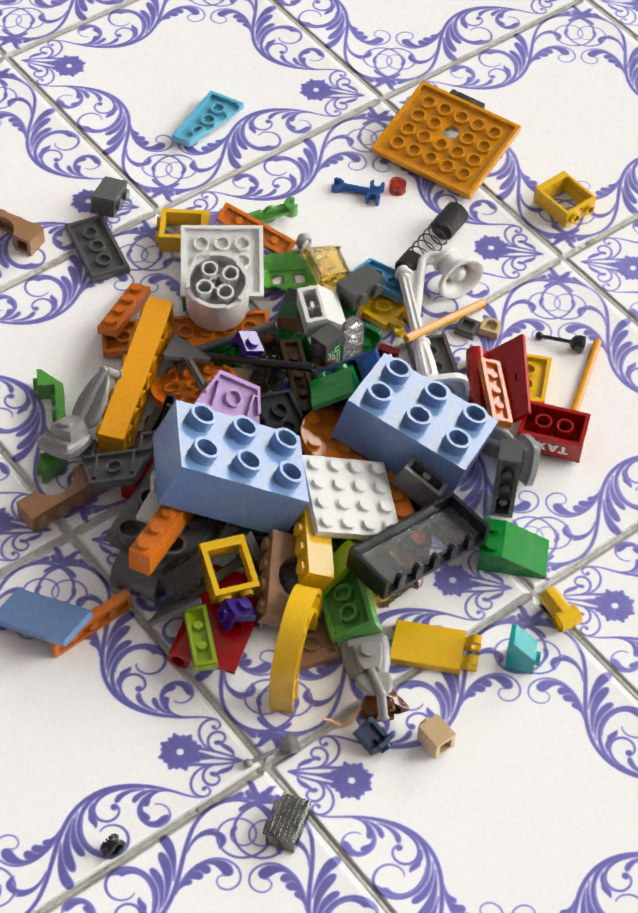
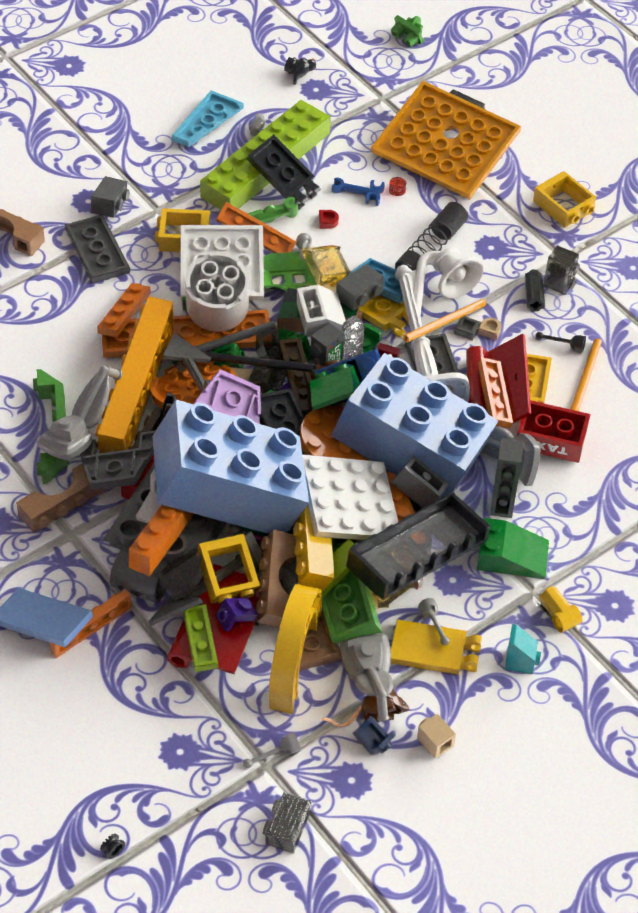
dark purple bracket [230,330,264,356] -> none
none -> lime brick [200,100,331,210]
none -> black tile [246,134,321,210]
none -> light grey arm [249,113,265,137]
none -> black animal [284,57,316,85]
none -> red tile [319,210,339,229]
none -> bright green hips [391,15,425,47]
none -> light grey hinge [418,598,450,646]
none -> pearl dark grey axle [525,269,545,312]
none -> clear smoke brick [544,245,580,295]

